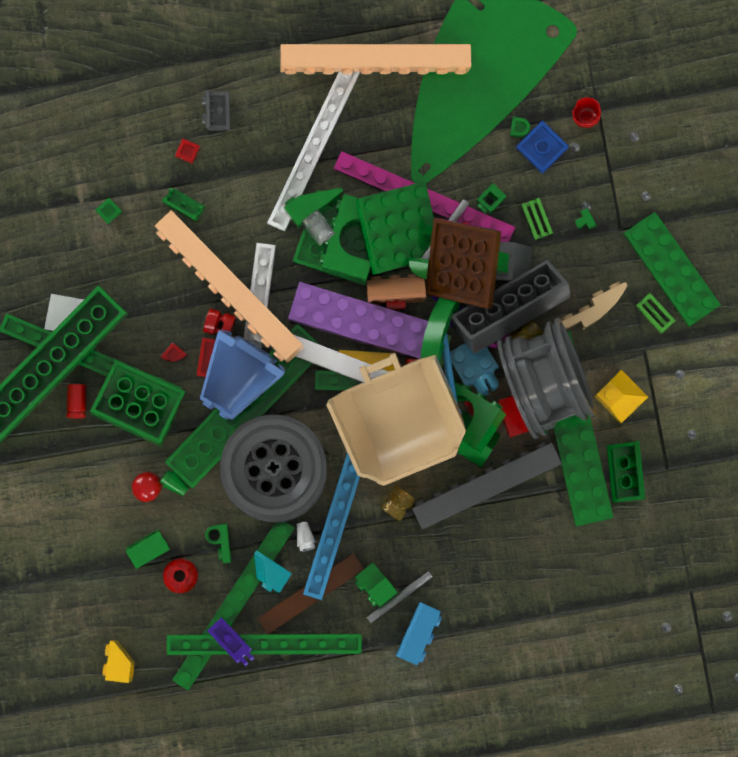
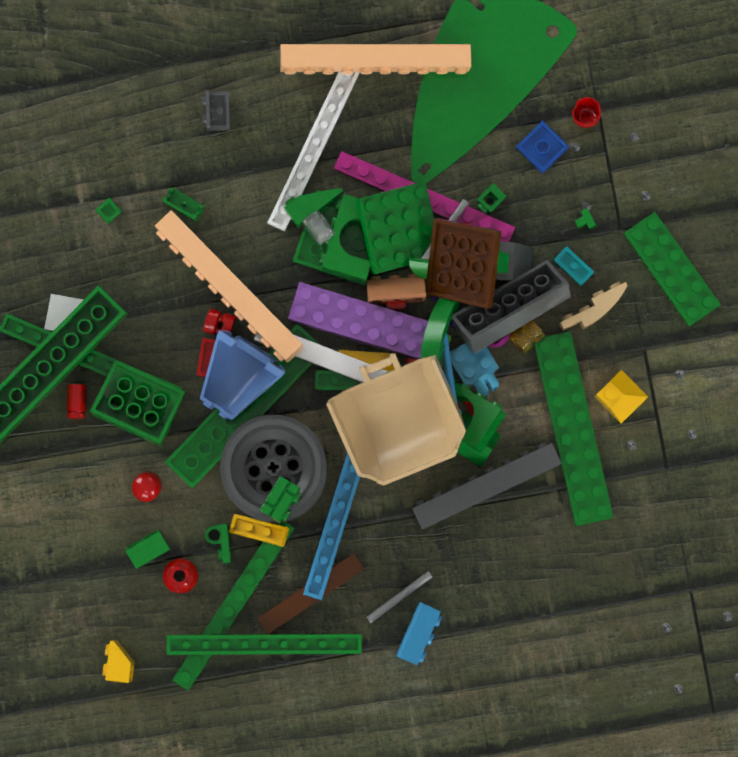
red tile [160,343,188,362] -> none
green cone [160,470,189,496] -> none
red tile [175,138,200,164] -> none
dark purple hinge [207,617,255,666] -> none
white tile [244,243,276,349] -> none
teal slope [254,550,292,593] -> none
white cone [297,522,316,551] -> none
green brick [354,563,398,607] -> none
clear yellow wheel [380,486,416,522] -> none
dark grey wheel [497,317,597,439] -> none
red brick [497,396,529,438] -> none
green tile [510,117,530,138] -> none
bright green tile [521,198,553,240] -> none
green slope [607,441,645,503] -> none
bright green tile [636,293,676,334] -> none
none -> yellow tile [229,514,289,547]
none -> green brick [260,476,302,523]
none -> teal plate [553,246,594,287]

